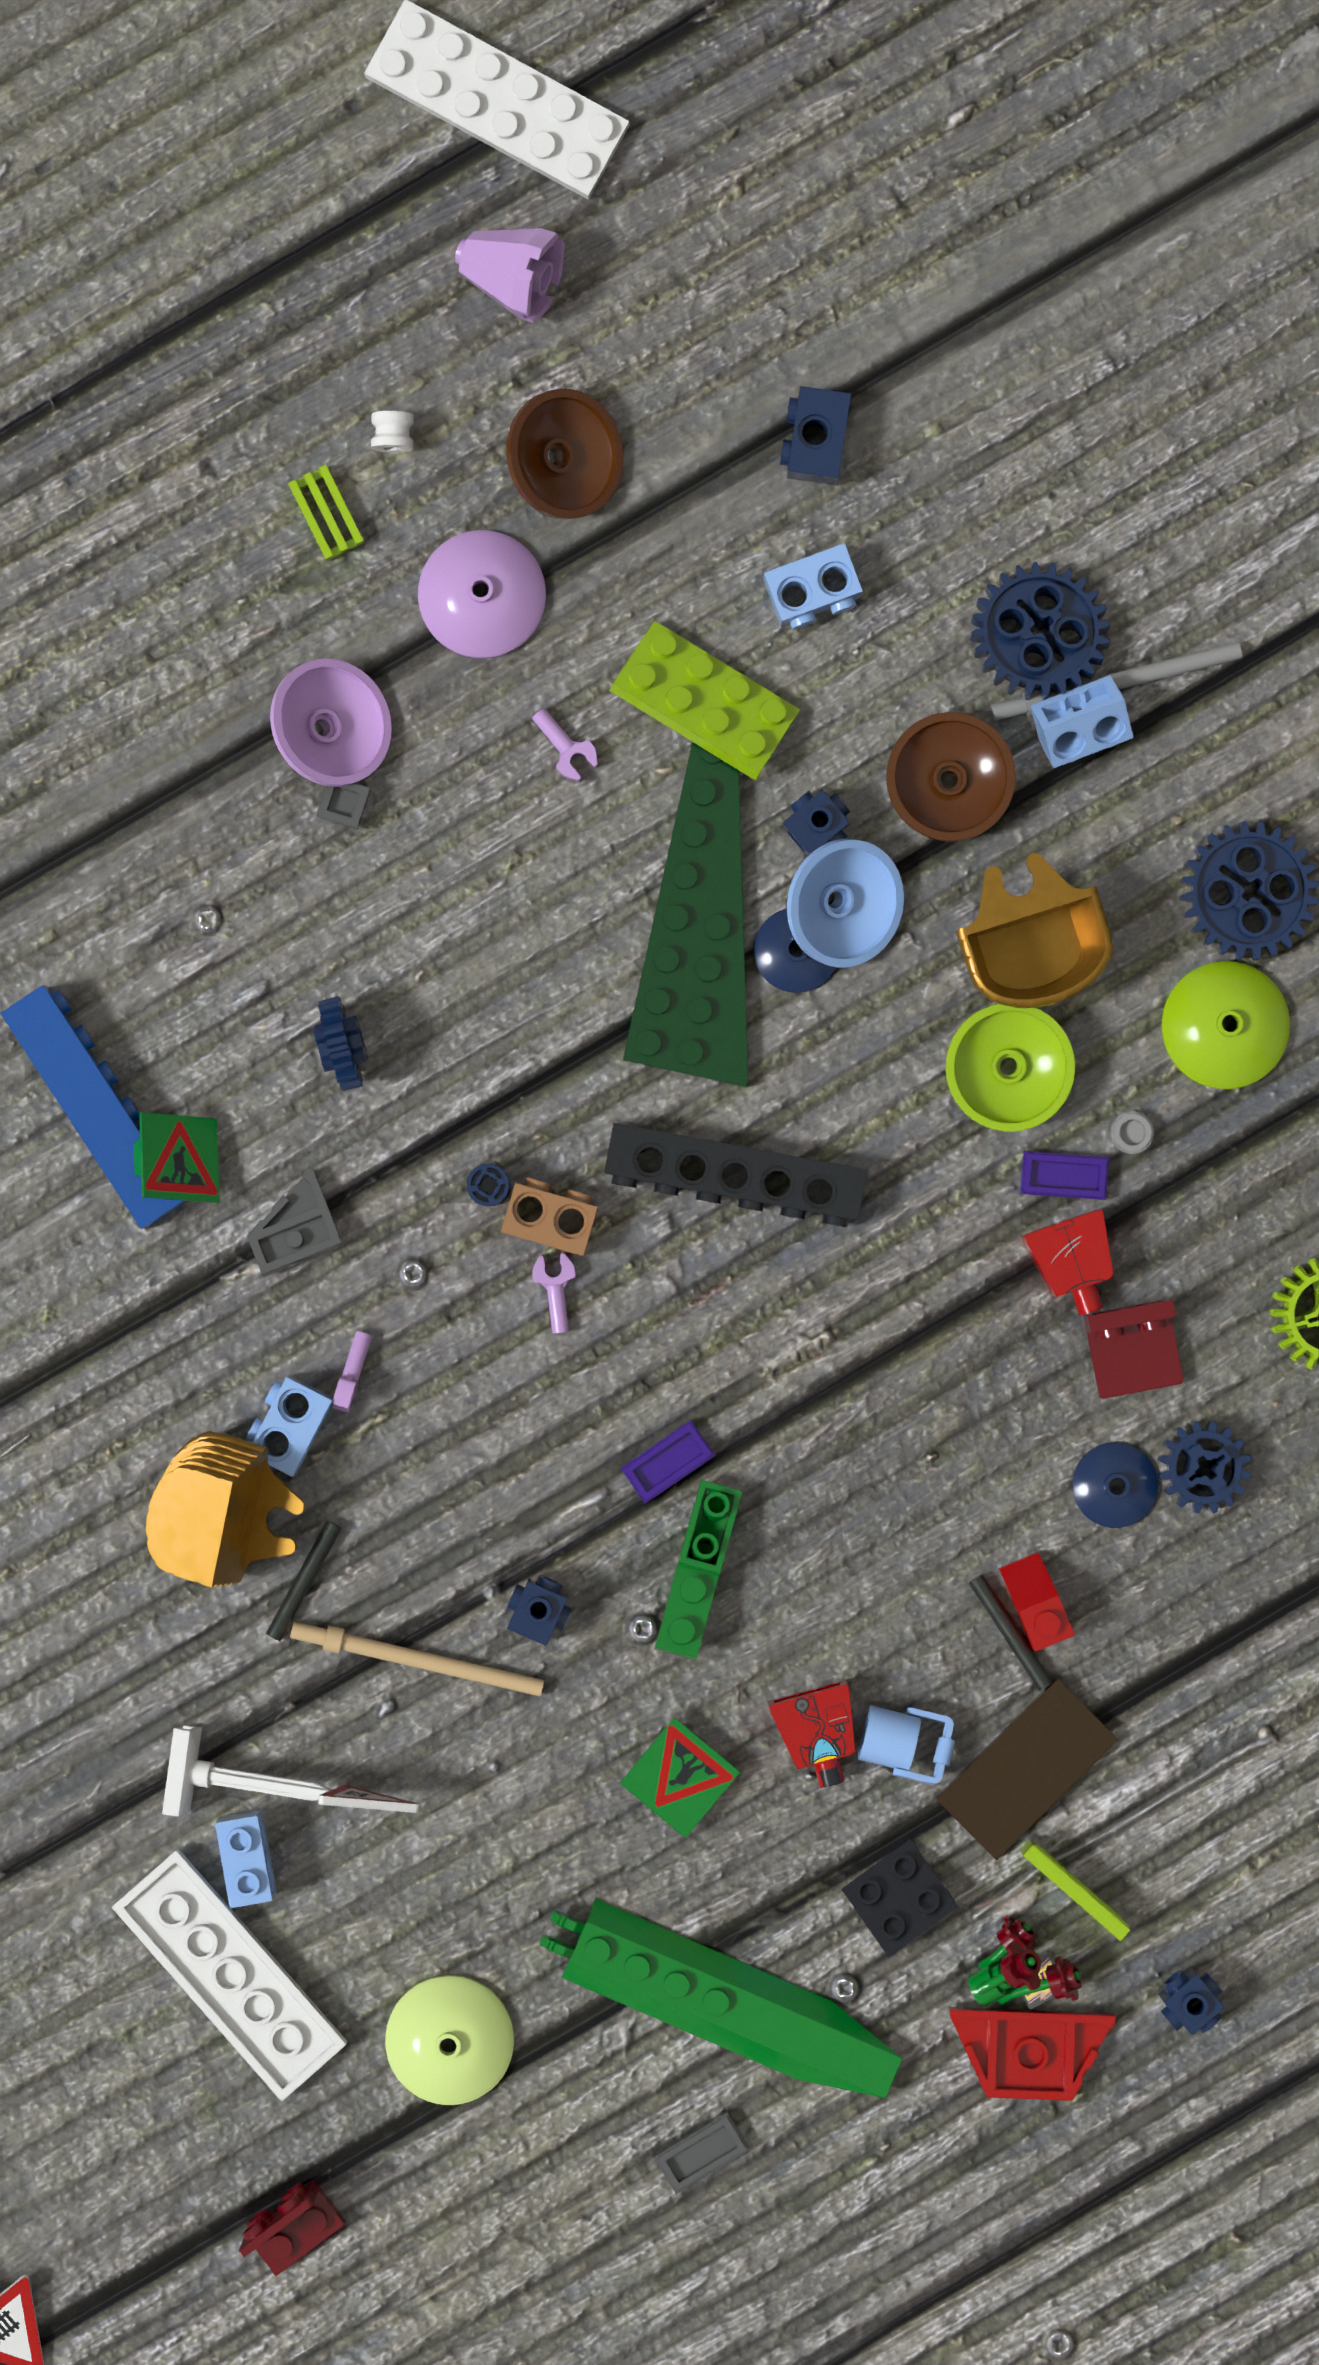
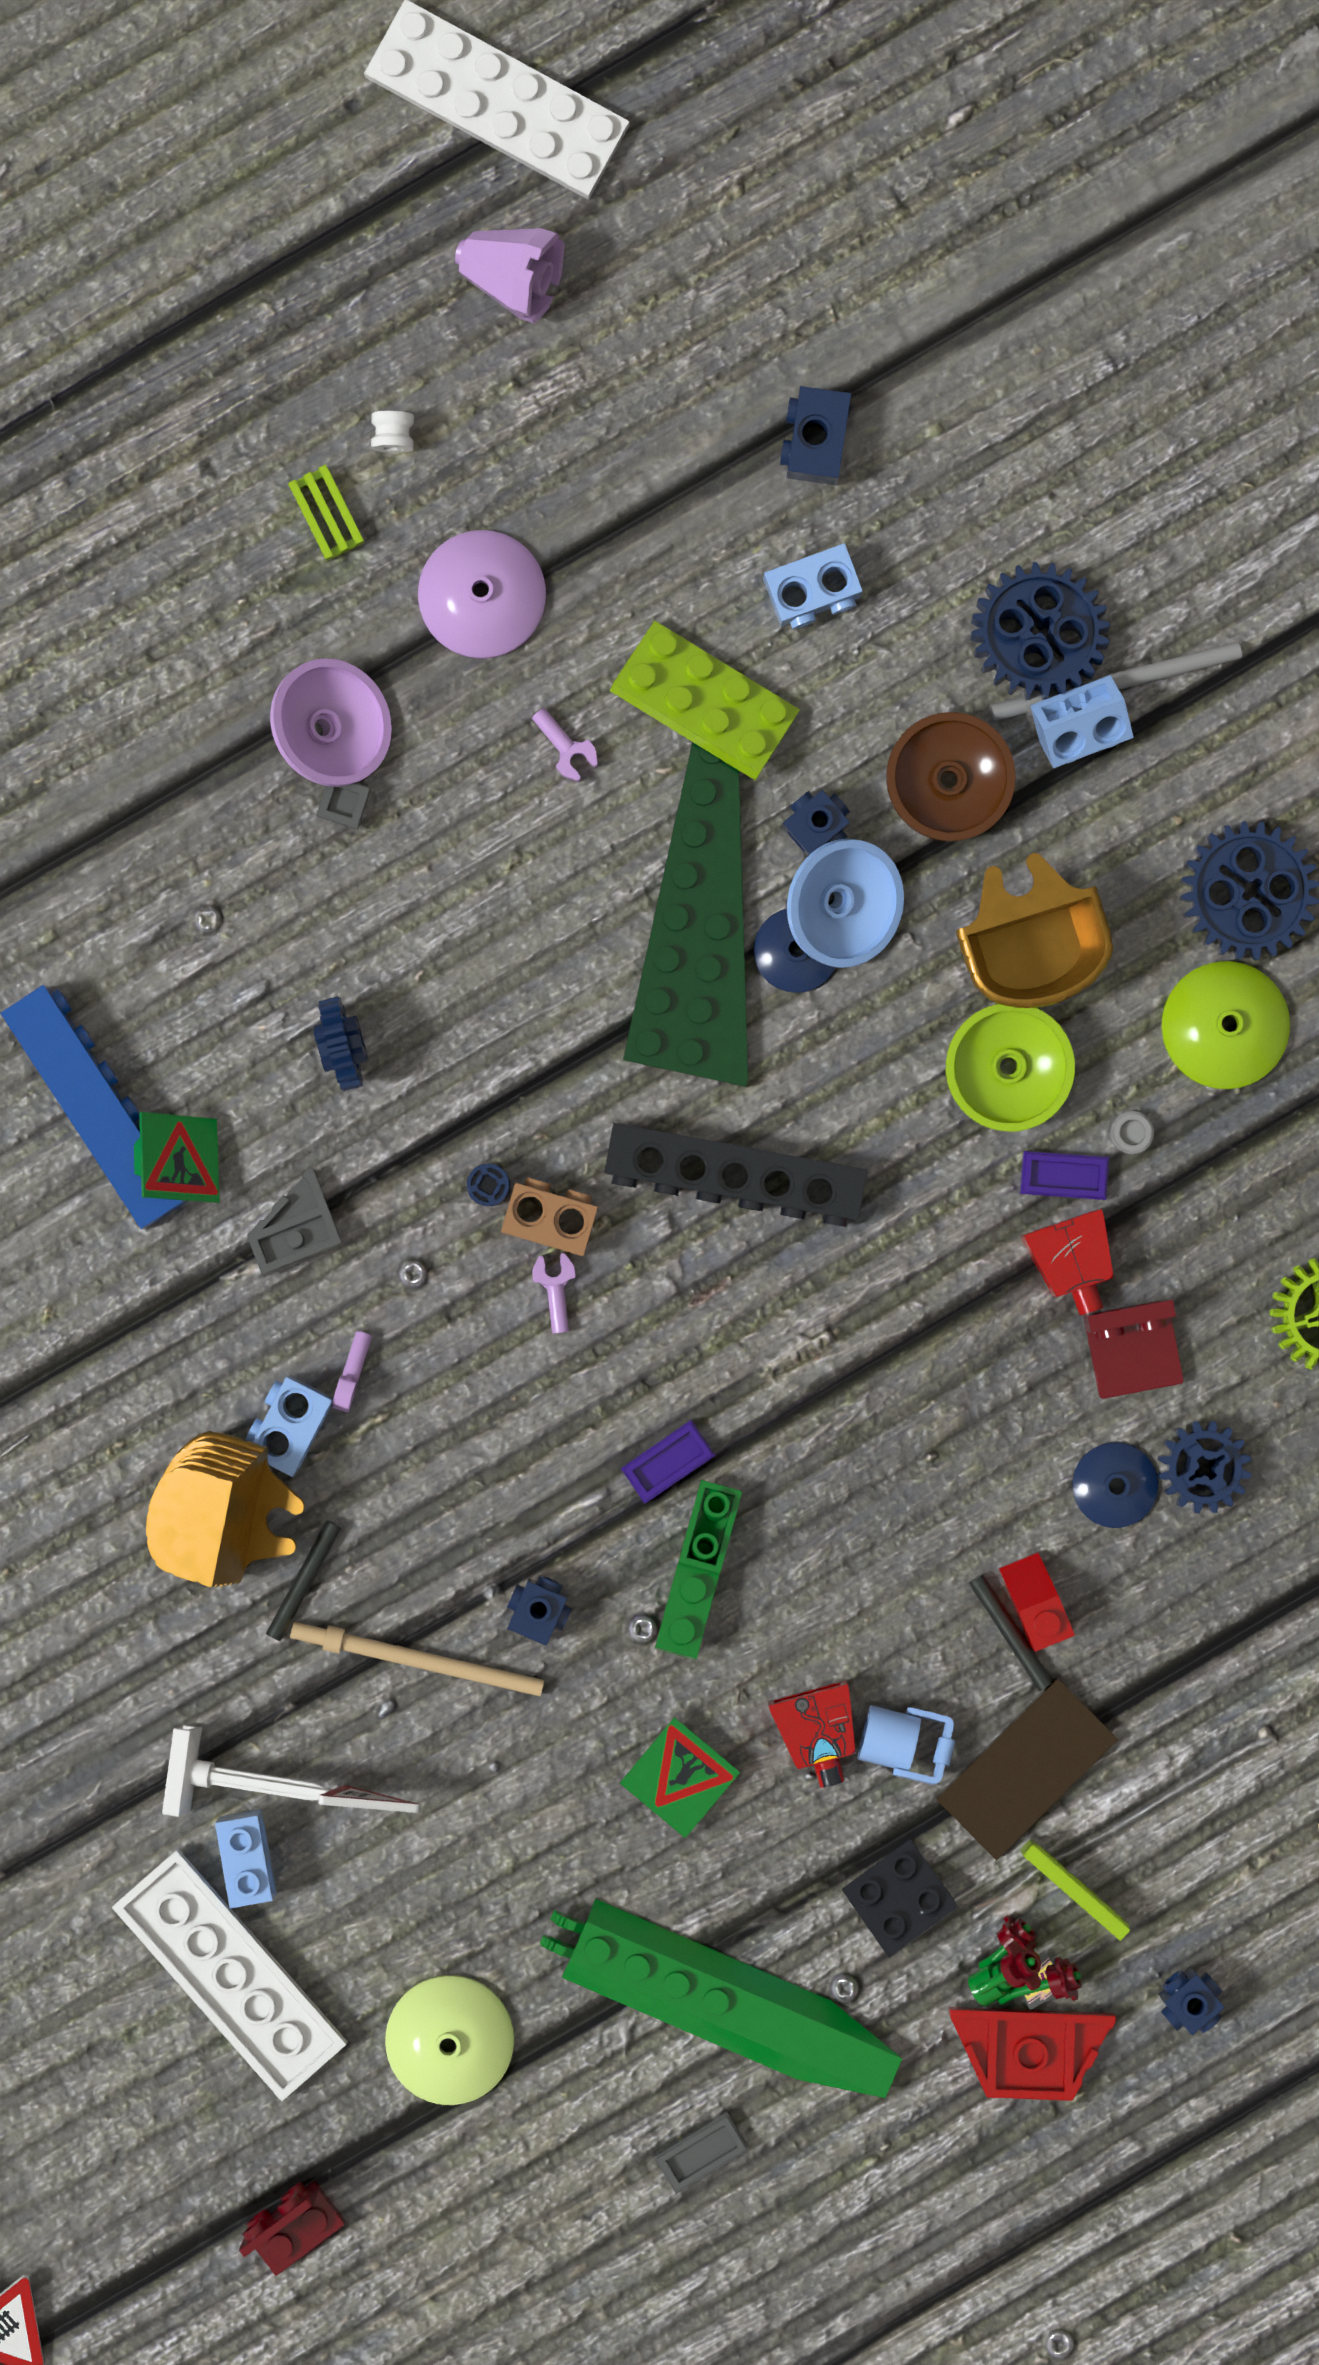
reddish brown dish [506,389,624,519] -> none

